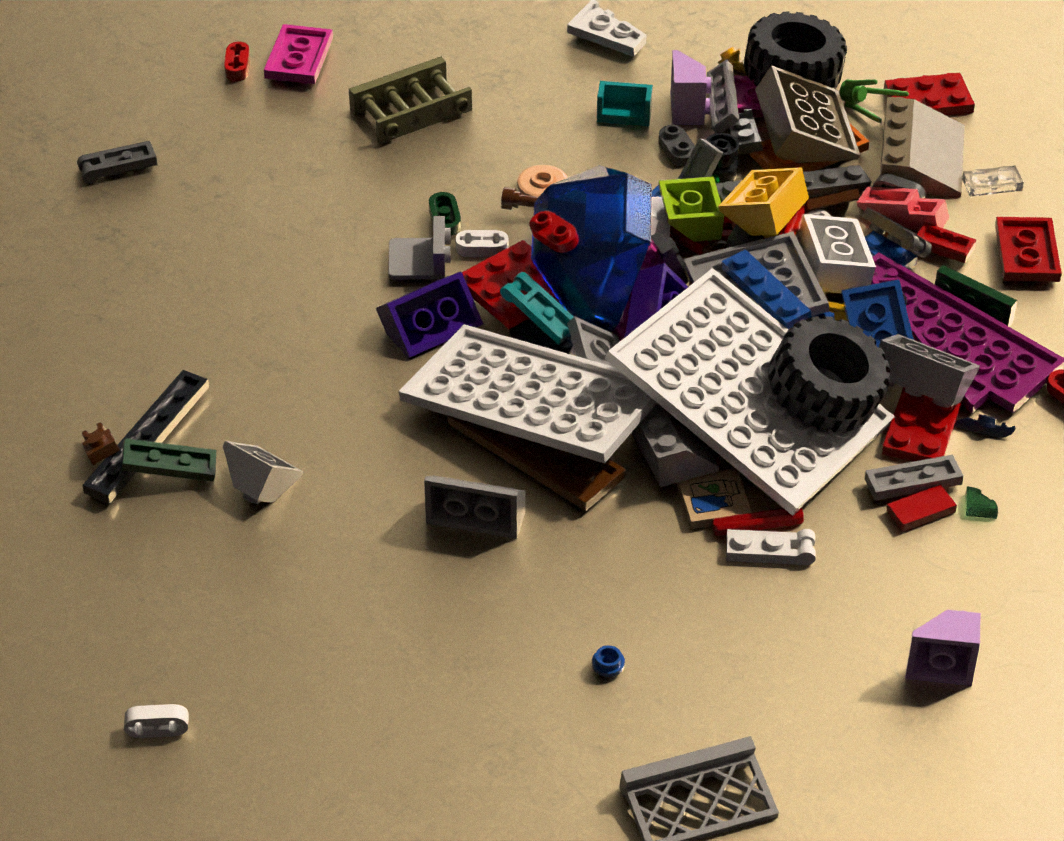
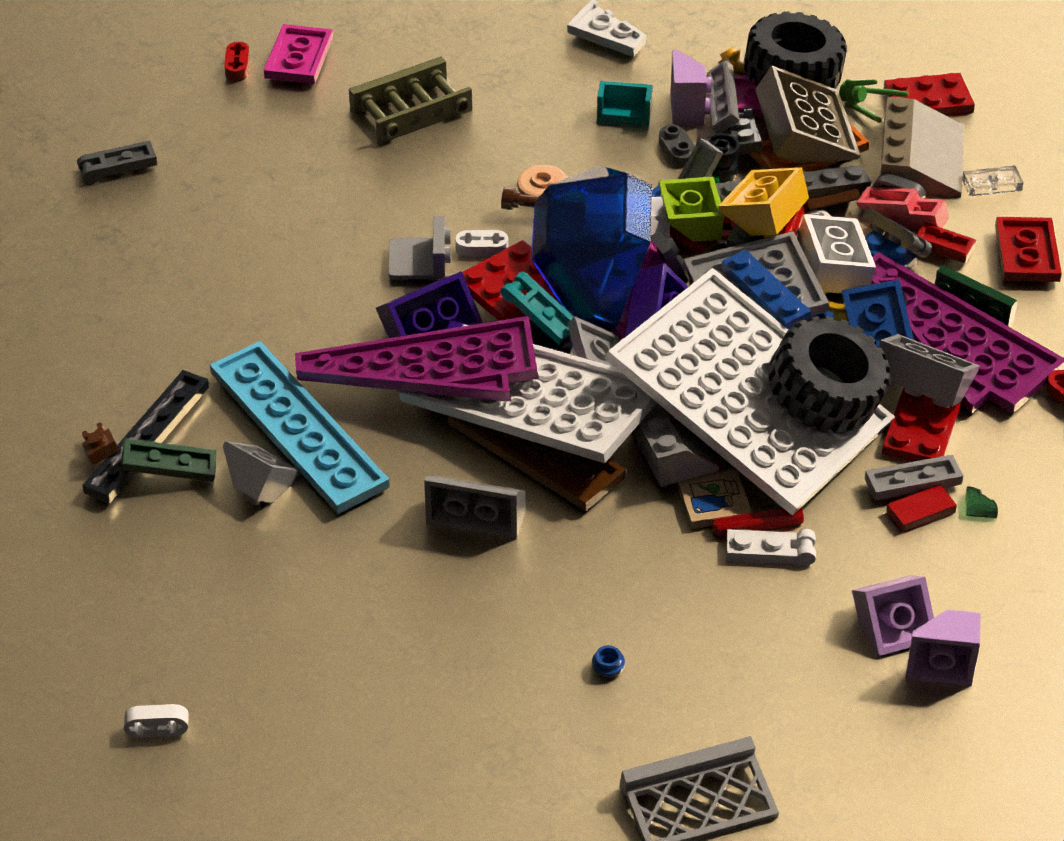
dark green plate [429,192,461,236] -> none
red plate [529,211,579,253] -> none
dark blue piece [955,414,1016,438] -> none
none -> medium azure plate [210,341,390,514]
none -> magenta wing [295,316,539,401]
none -> lavender slope [852,575,934,656]

